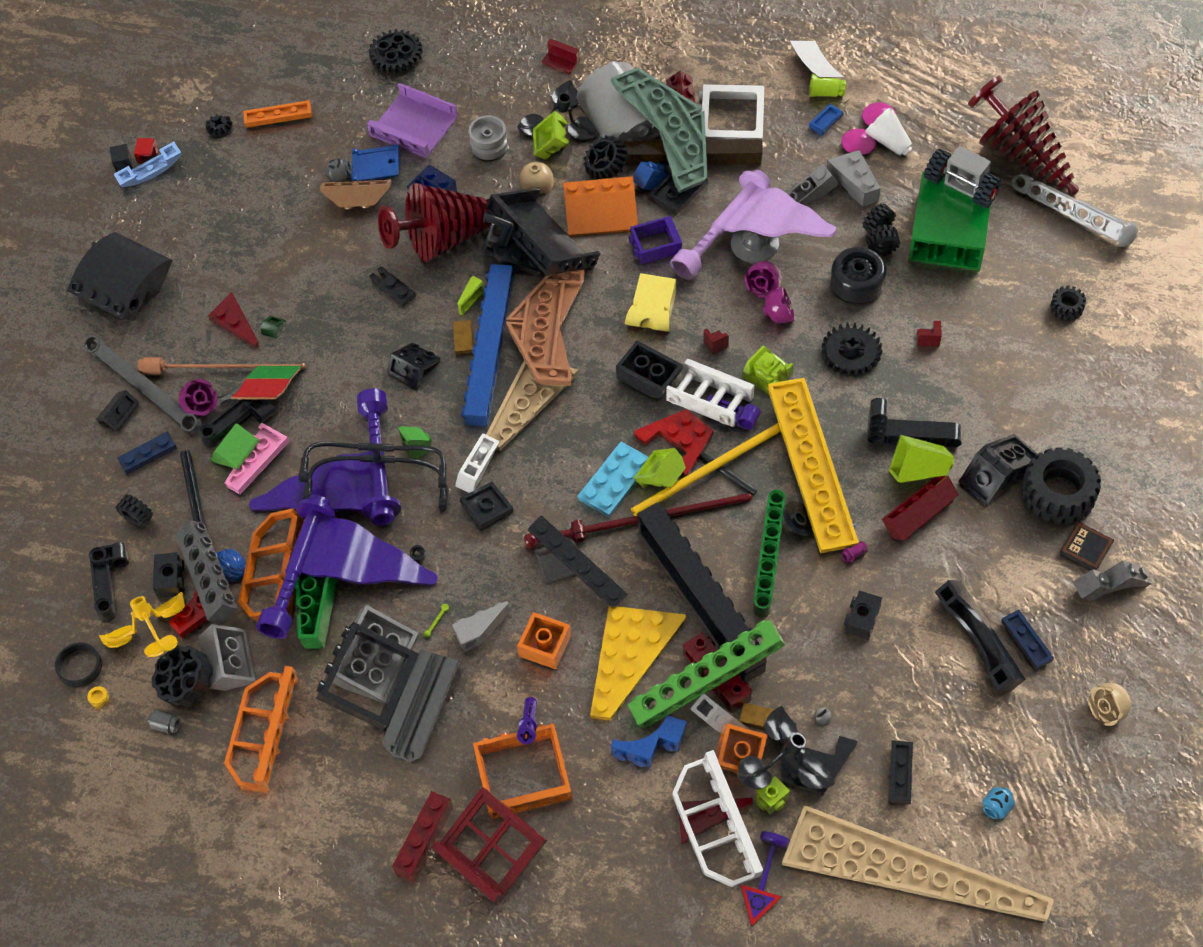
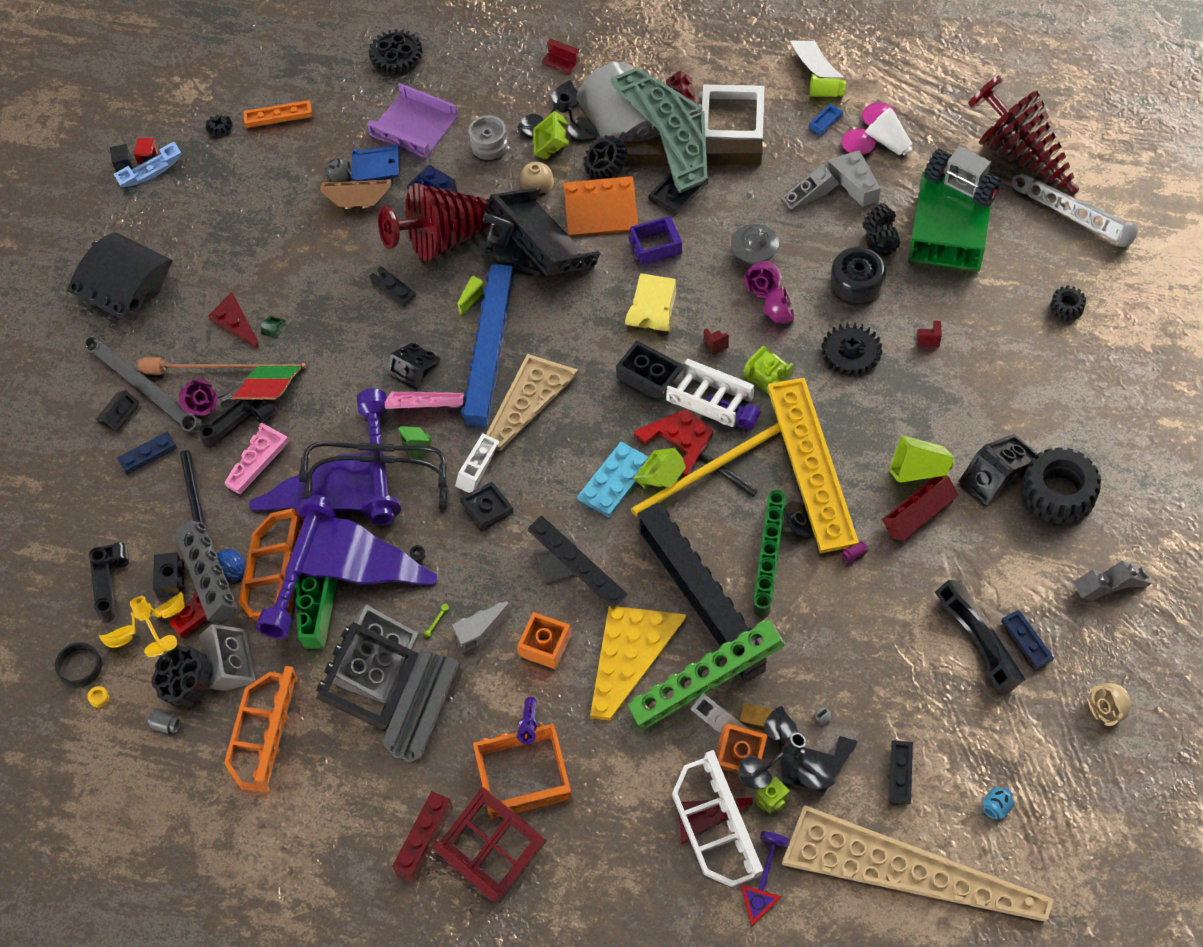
black tyre [115,494,153,528] -> none
bright green slope [210,423,259,470] -> none
pearl gold tile [453,320,473,355] -> none
nougat wing [506,270,585,386] -> none
dark red bar [524,493,752,548] -> none
blue arch [611,715,687,767] -> none
blue slope [633,161,670,190] -> none
lavender flag [670,170,837,280] -> none
dark red brick [683,632,752,714] -> none
black brick [844,590,882,641] -> none
black beam [867,398,962,448] -> none
tile [1060,521,1114,570] -> none
none -> bright pink wing [385,392,465,409]

